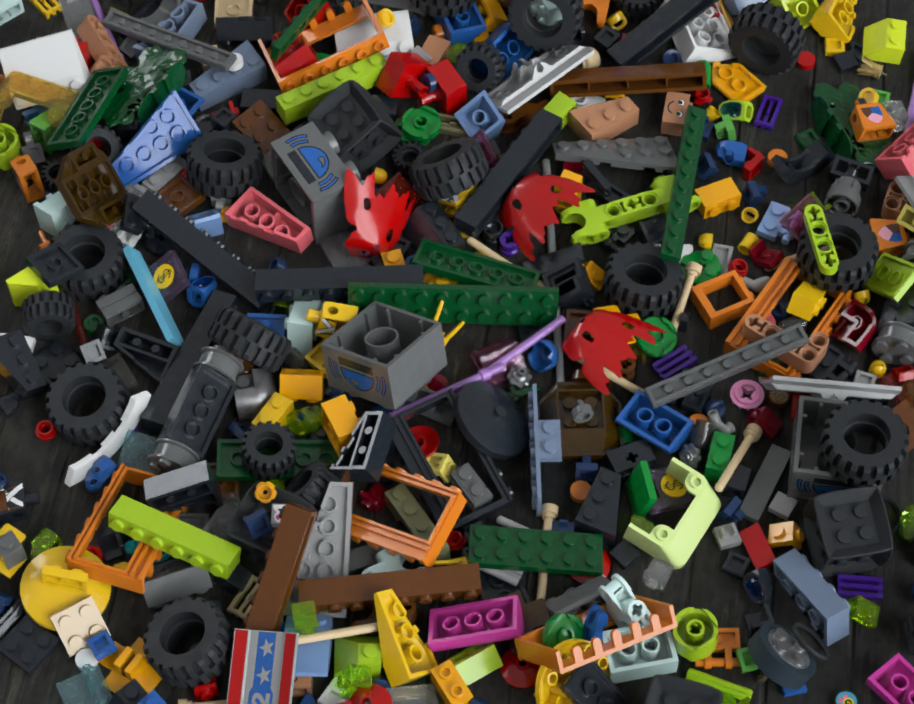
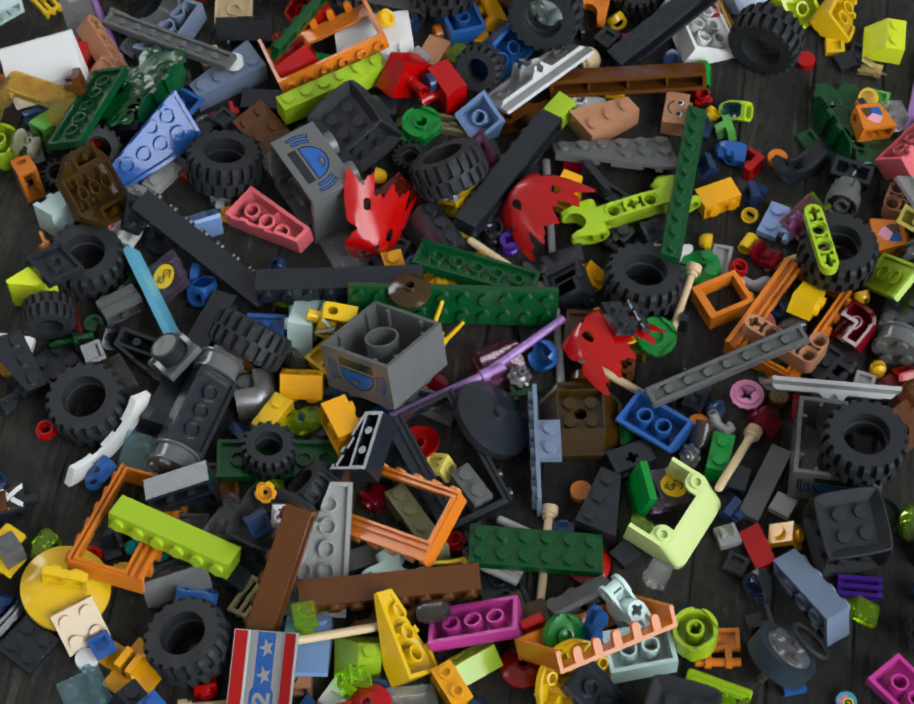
reddish brown plate [157,175,206,217] -> none
dark grey tile [571,399,594,423] -> none
dark blue tile [575,456,598,484] -> none
dark purple tile [651,344,698,381] -> none
light orange tile [712,61,767,102] -> none
bright green tile [735,647,759,674] -> none
dark purple tile [753,94,783,132] -> none
none -> olive piece [10,128,42,159]
none -> dark green piece [48,331,94,347]
none -> reddish brown tile [63,67,87,96]
none -> piece [147,330,202,381]
none -> blue beam [175,586,219,604]
none -> dark brown dish [389,274,431,309]
none -> clear smoke brick [416,598,451,624]
none -> red tile [519,612,546,633]
none -> black plate [599,299,649,336]

